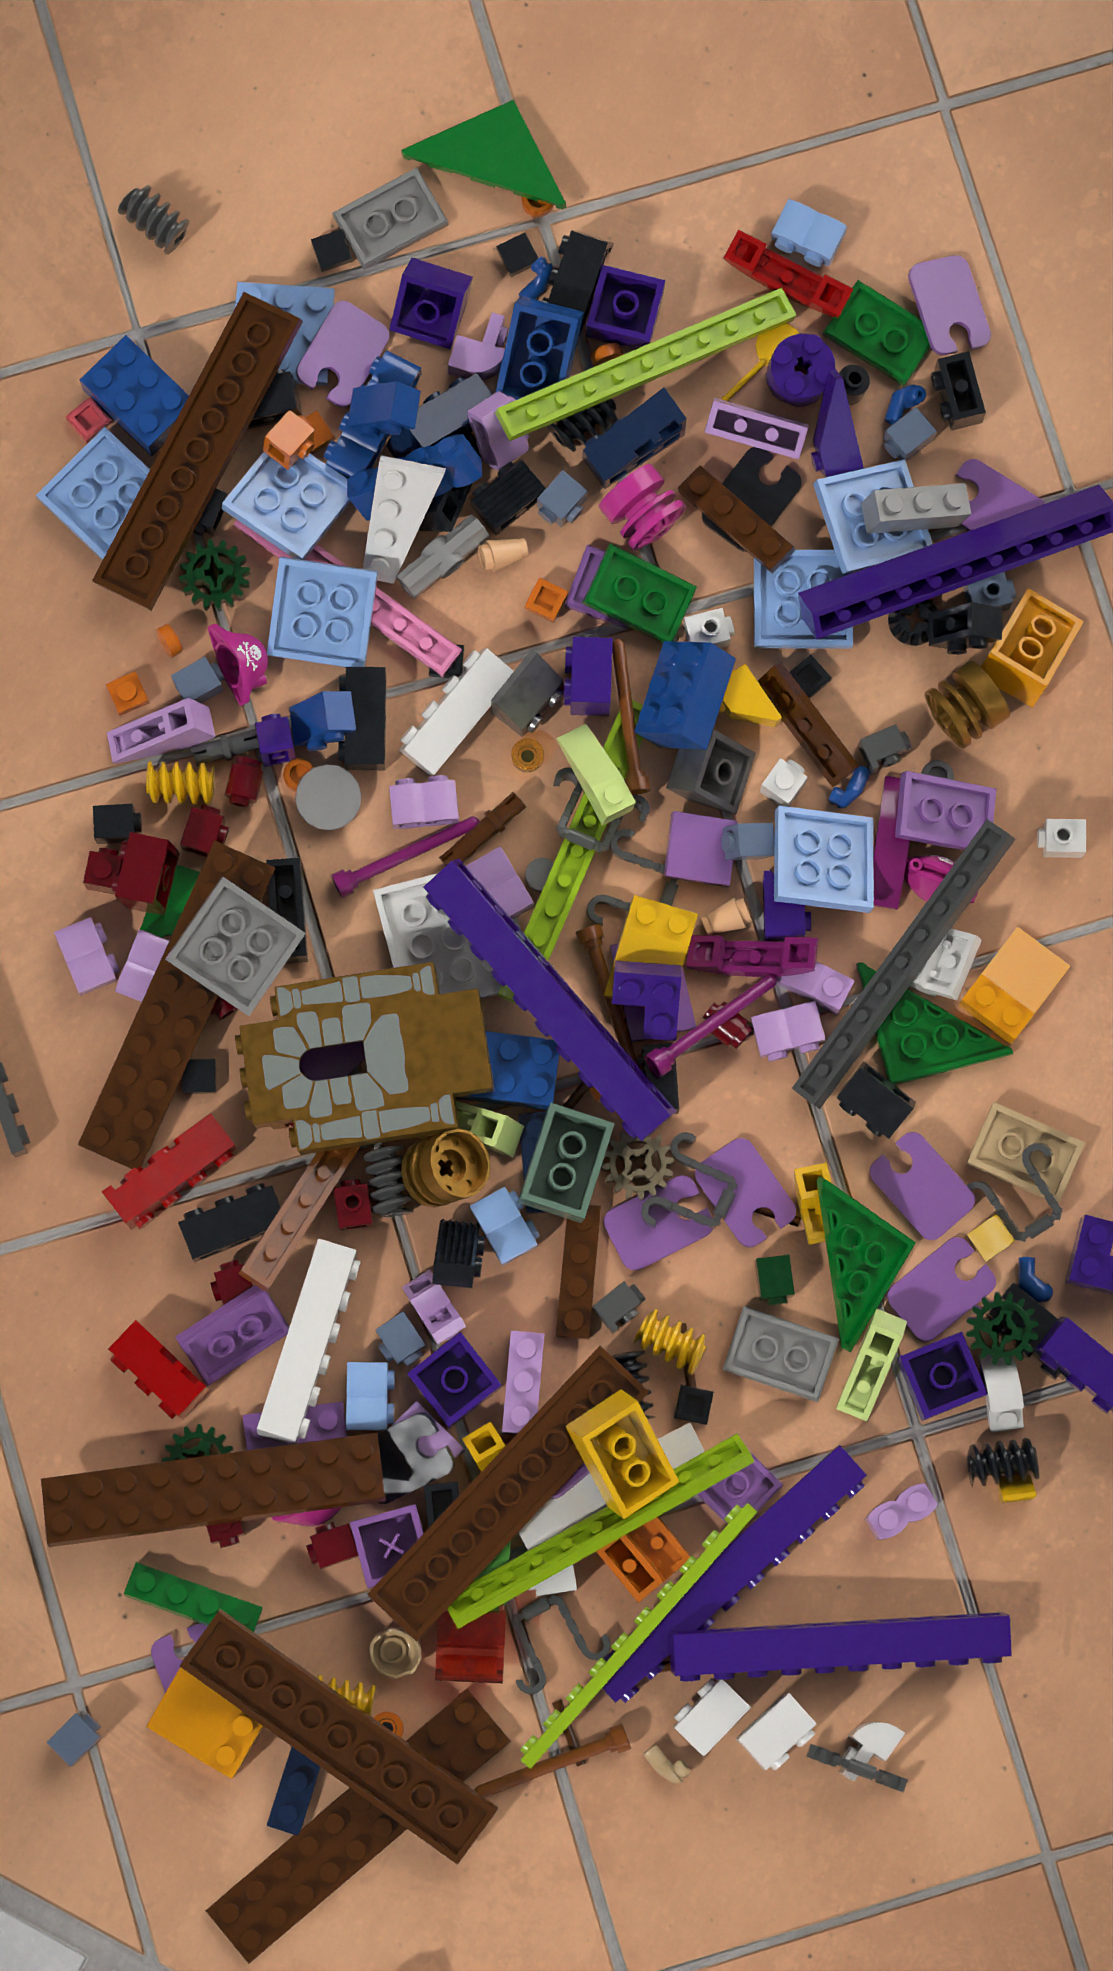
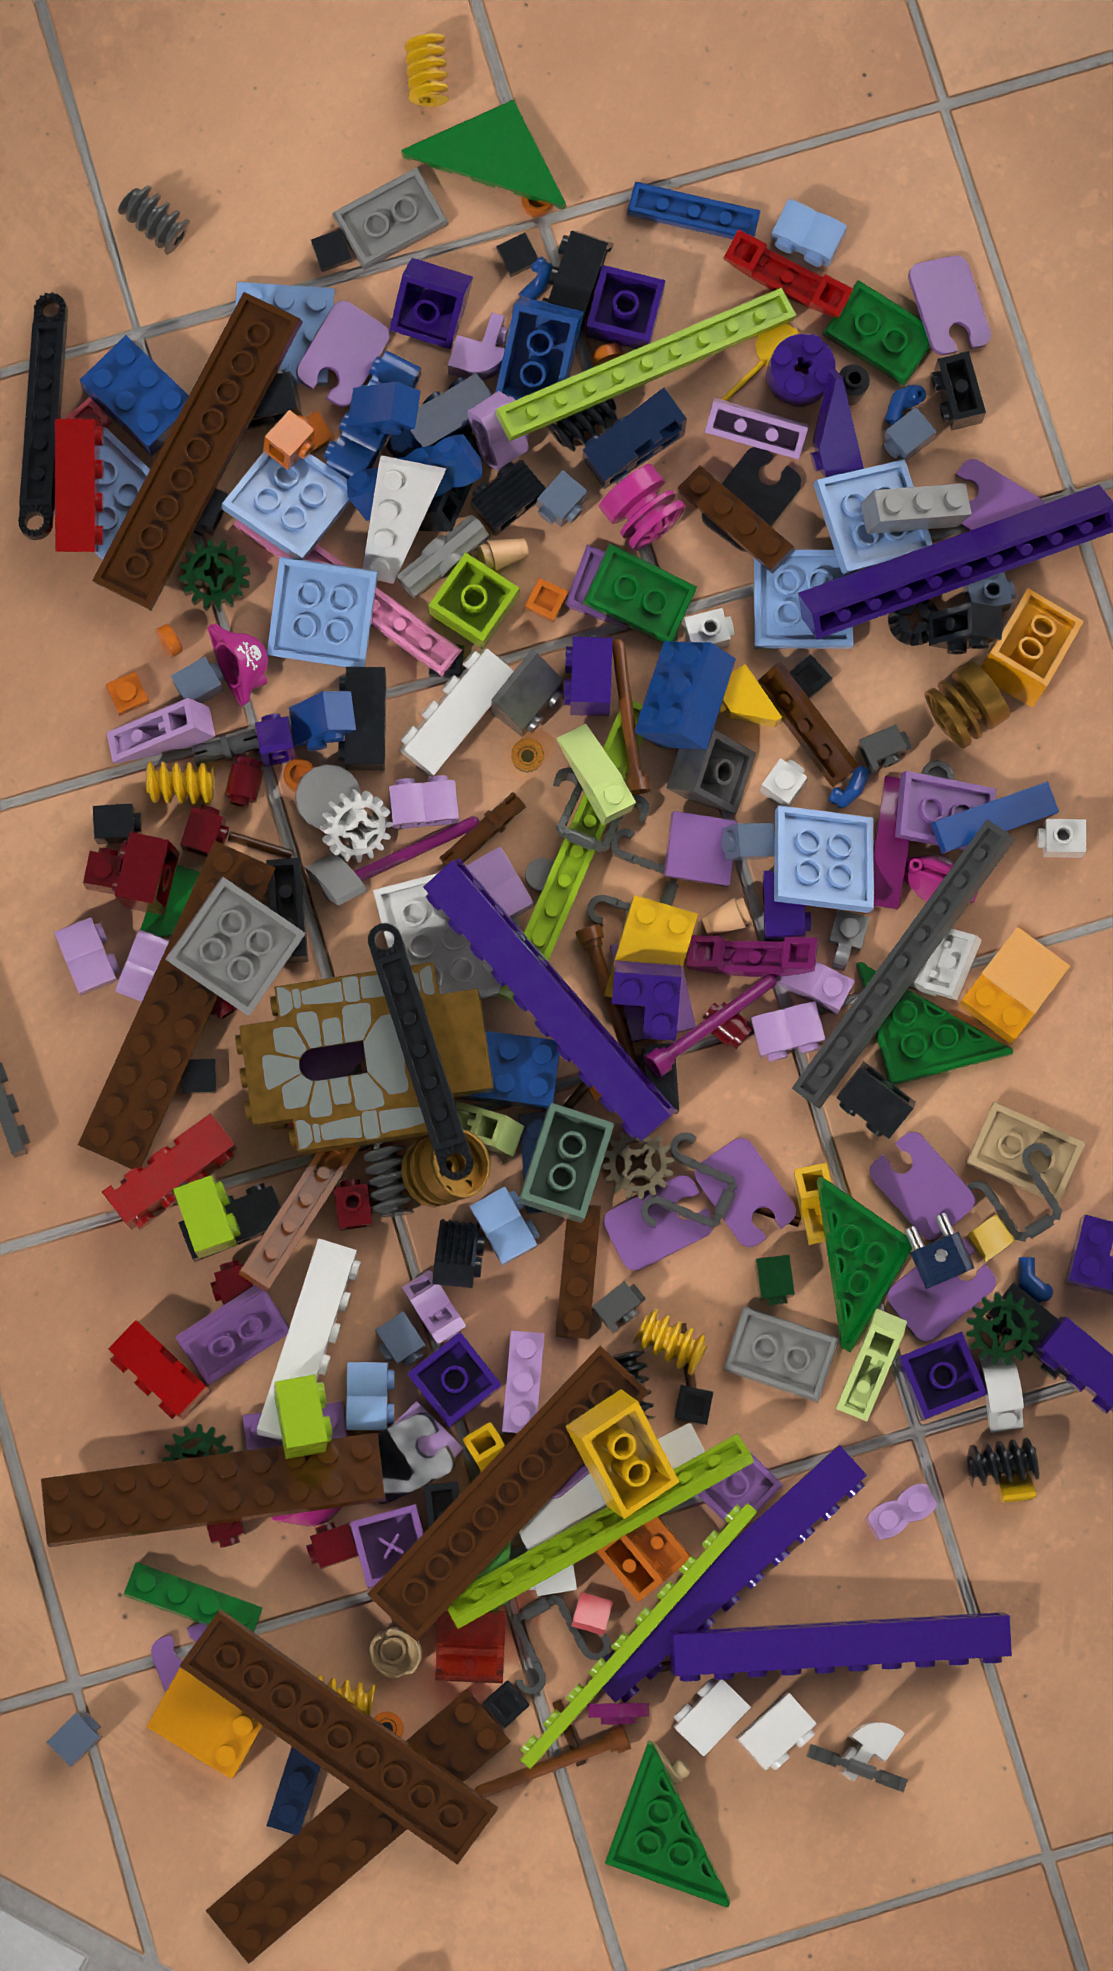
none -> black plate [18,292,68,540]
none -> red wedge [55,419,104,552]
none -> lime brick [173,1175,241,1259]
none -> reddish brown piece [228,831,294,858]
none -> lime brick [274,1374,333,1459]
none -> light grey slope [305,853,367,906]
none -> white gear [320,789,393,862]
none -> black plate [368,923,473,1181]
none -> yellow piece [404,33,449,107]
none -> lime brick [428,552,520,649]
none -> black tile [483,1680,530,1728]
none -> coral tile [571,1592,613,1635]
none -> magenta plate [588,1703,649,1725]
none -> green tile [605,1740,731,1908]
none -> blue tile [627,182,761,239]
none -> light grey plate [828,909,870,971]
none -> dark blue piece [905,1213,975,1289]
none -> blue tile [931,781,1059,854]

